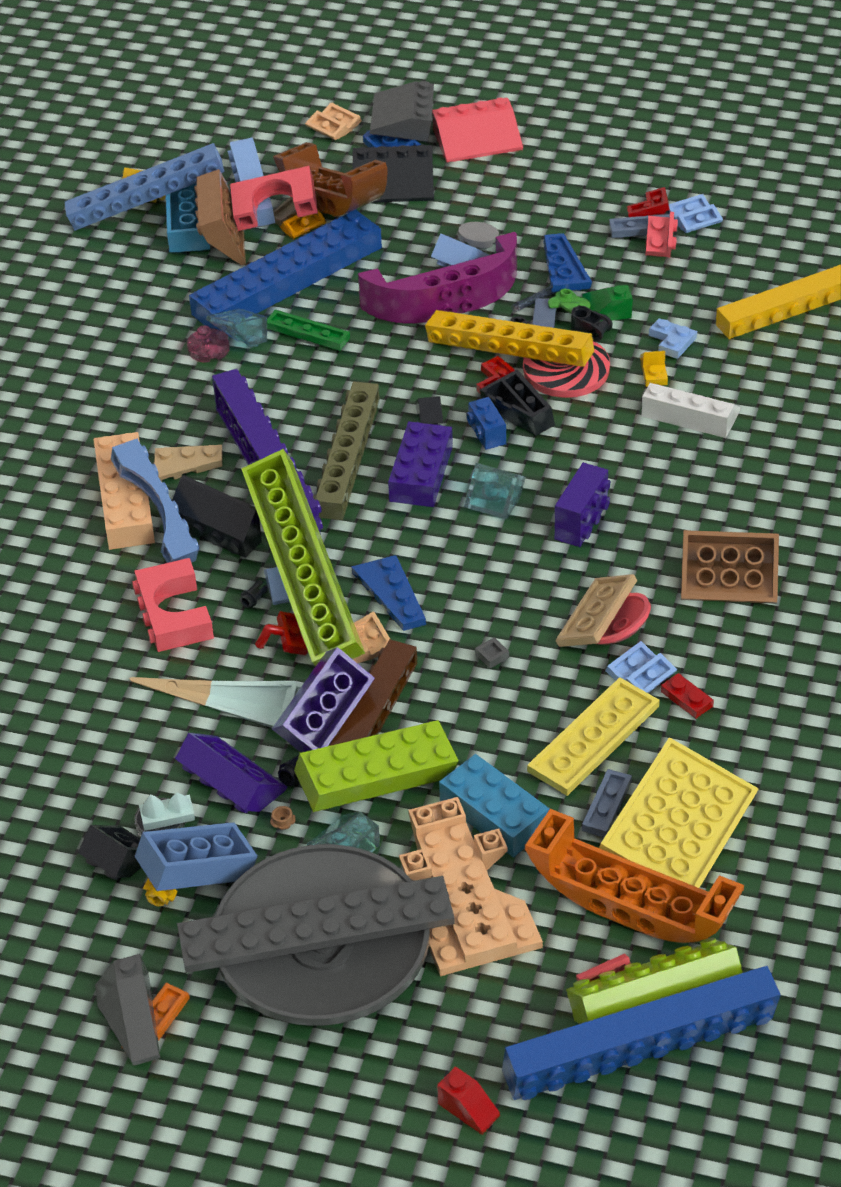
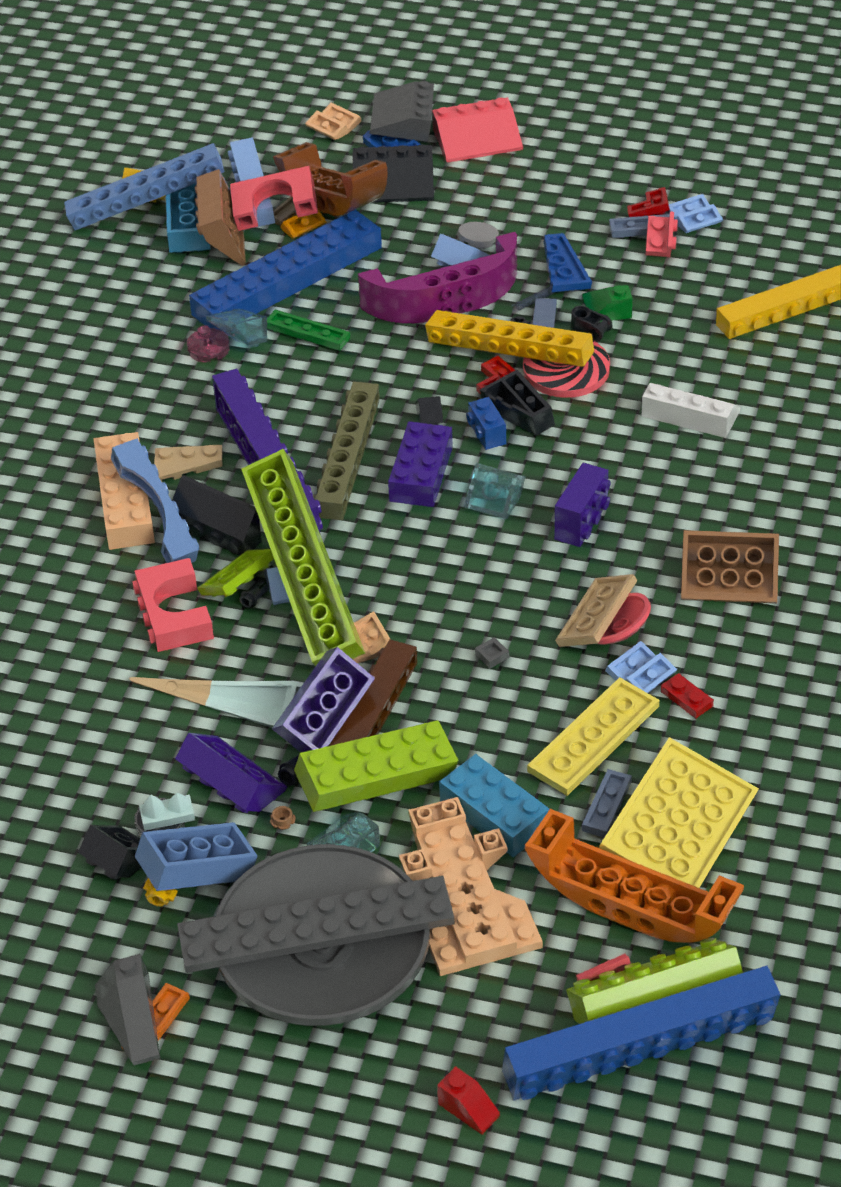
red plate [255,611,308,656] -> none
blue wing [351,555,426,631] -> none
bright green plate [548,289,590,313] -> none
yellow slope [640,351,668,387] -> none
light blue plate [649,318,697,359] -> none
none -> lime plate [197,549,274,597]

